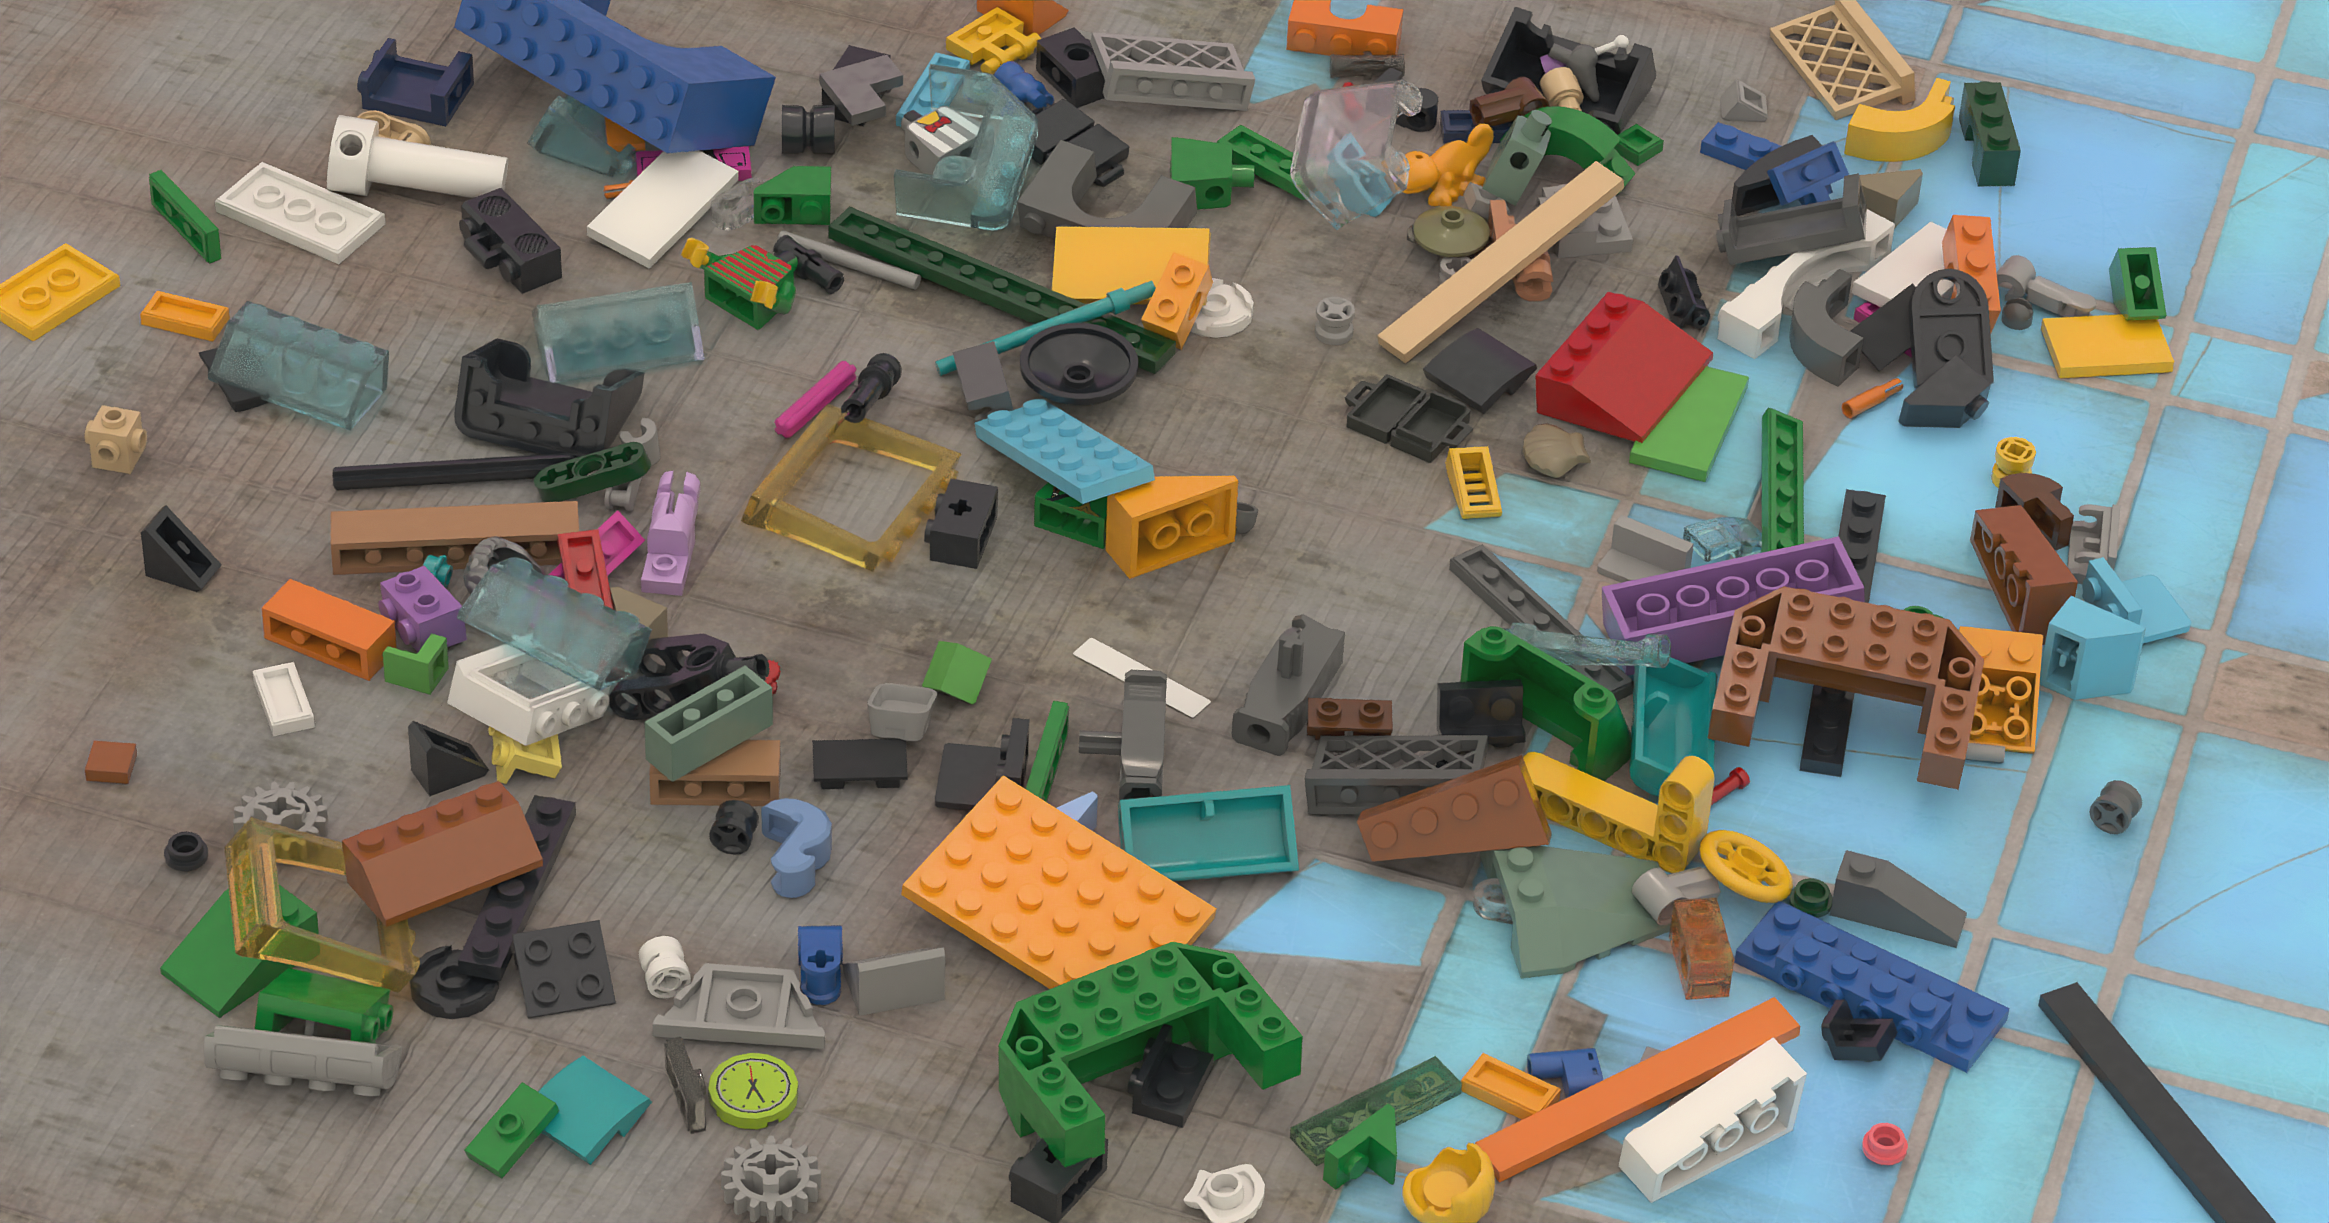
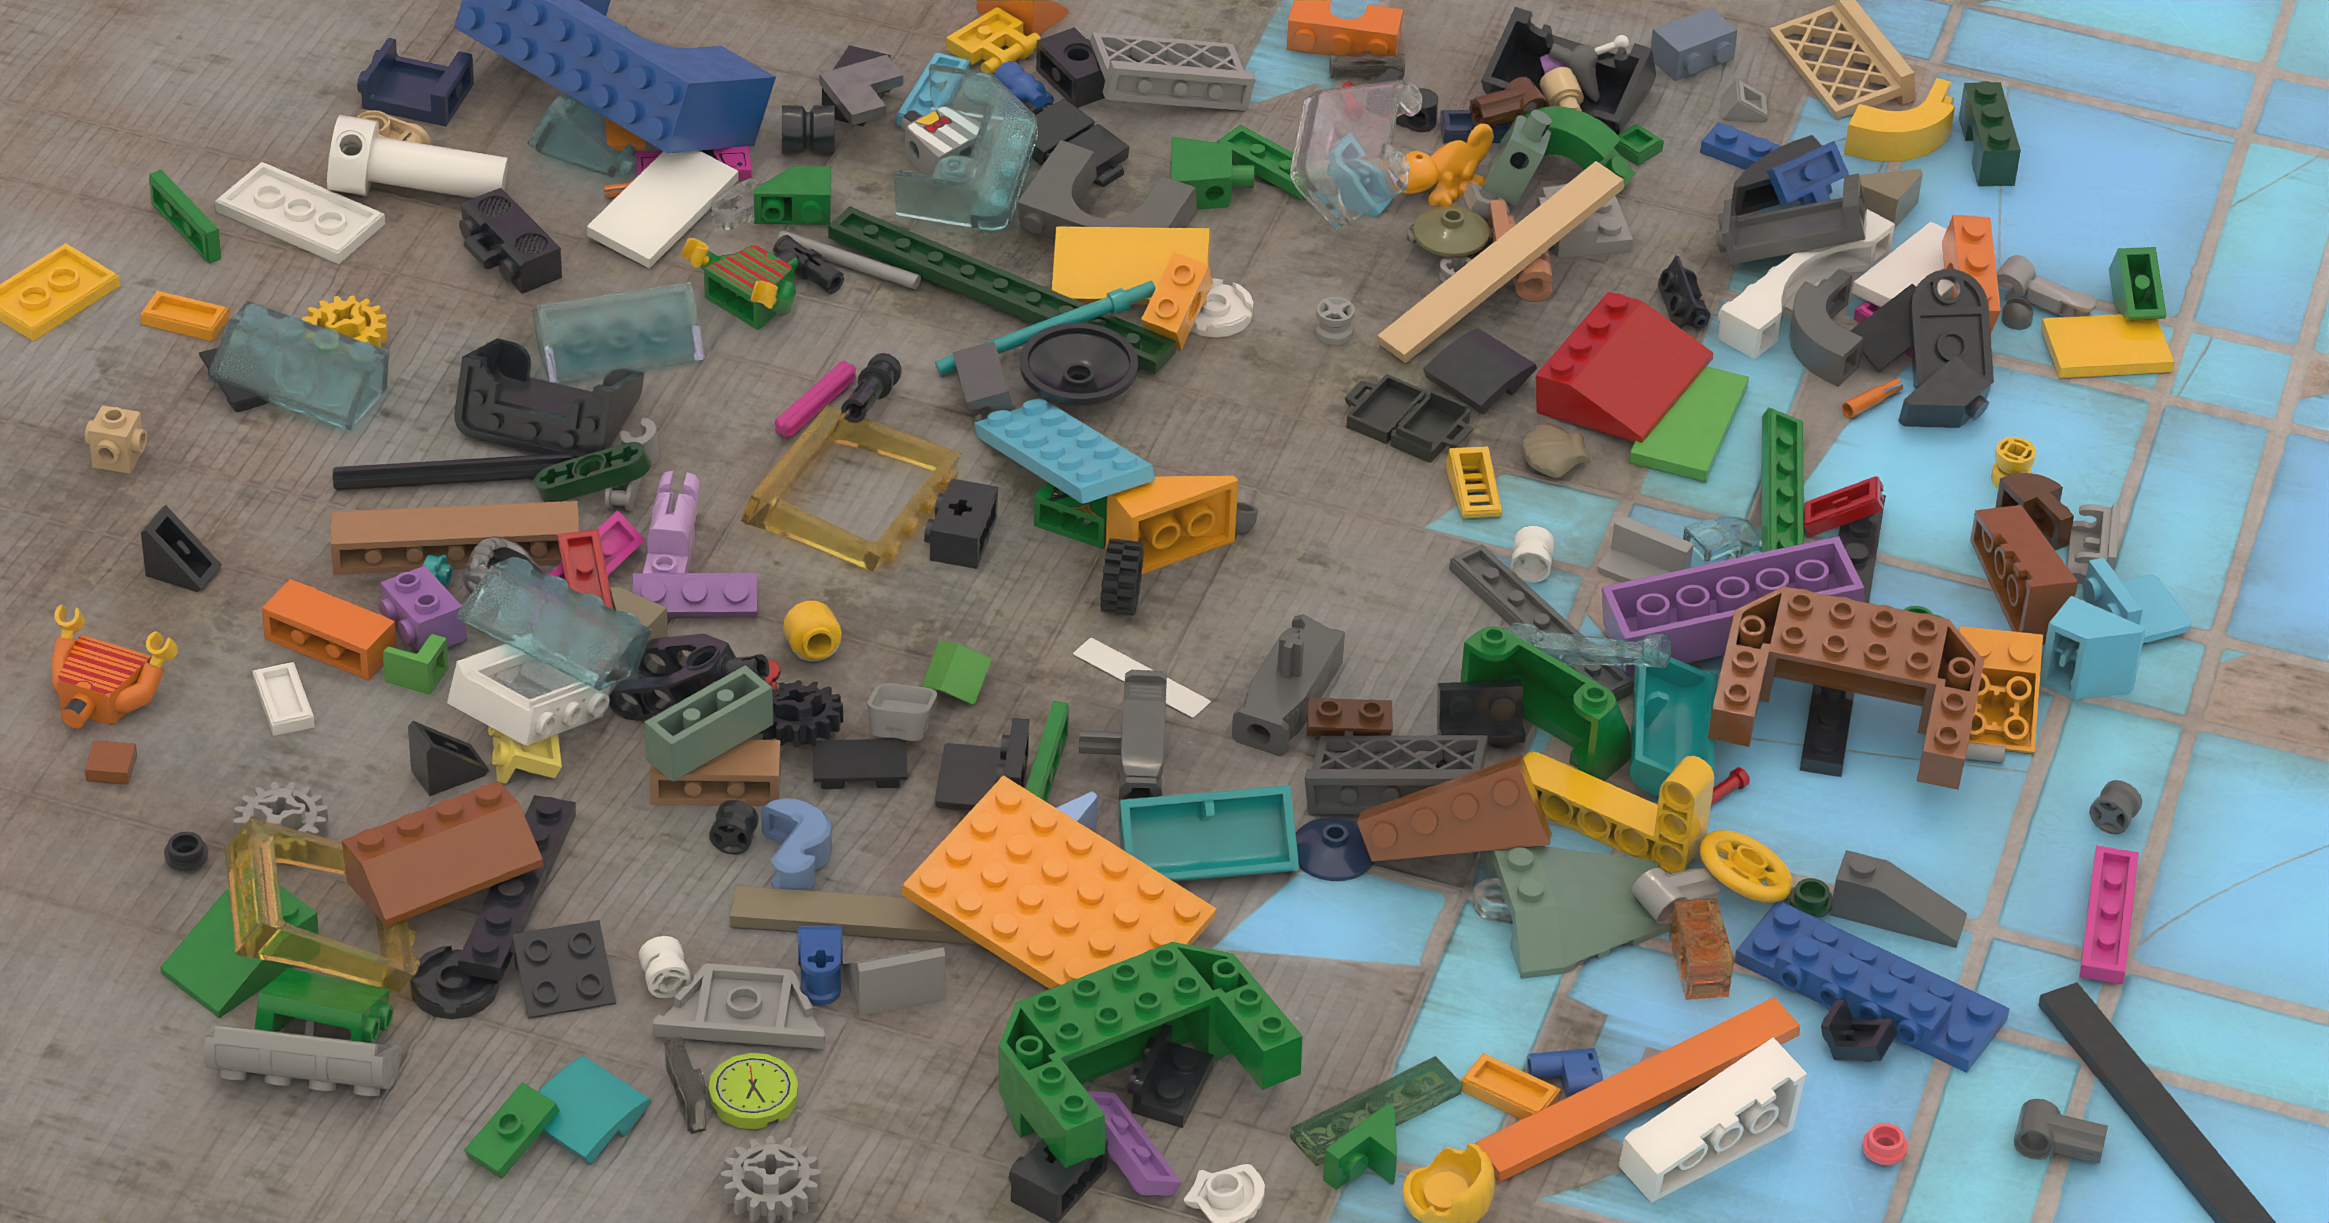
none -> orange torso [51,605,178,729]
none -> yellow gear [301,295,387,364]
none -> medium lavender plate [633,573,757,618]
none -> dark tan tile [730,885,979,945]
none -> black gear [760,680,844,747]
none -> yellow head [783,600,842,662]
none -> medium lavender plate [1087,1091,1182,1196]
none -> black tyre [1100,538,1144,616]
none -> dark blue dish [1295,817,1375,881]
none -> white wheel [1511,526,1555,583]
none -> sand blue piece [1651,7,1738,81]
none -> red tile [1804,476,1884,537]
none -> dark grey piece [2014,1099,2108,1163]
none -> dark pink plate [2079,845,2139,984]

